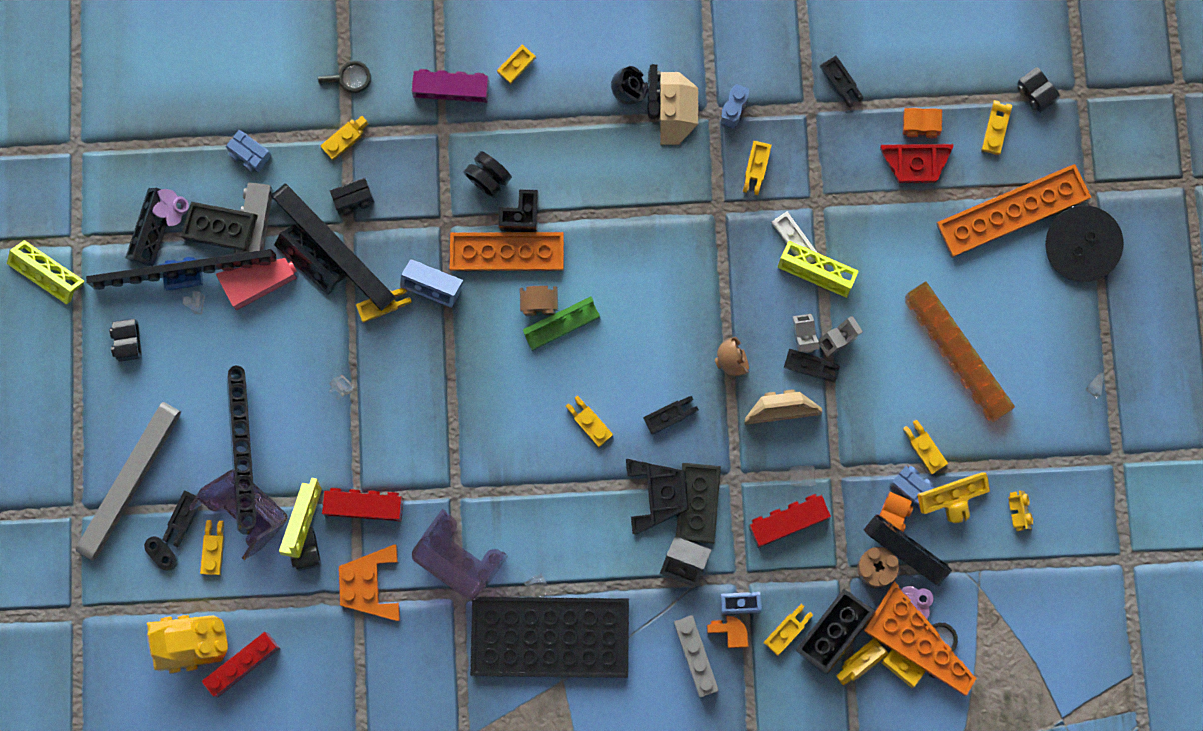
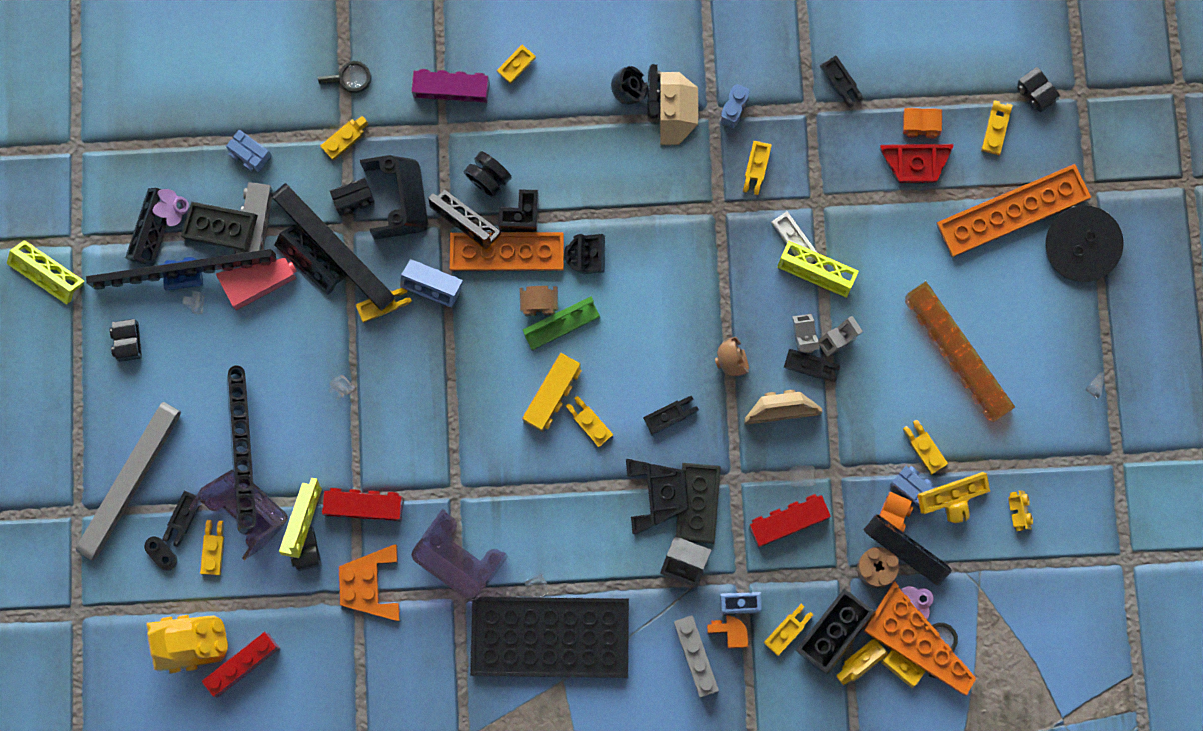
none -> black windscreen [360,155,429,240]
none -> fence [428,189,501,249]
none -> yellow brick [522,352,582,432]
none -> black slope [564,234,605,274]

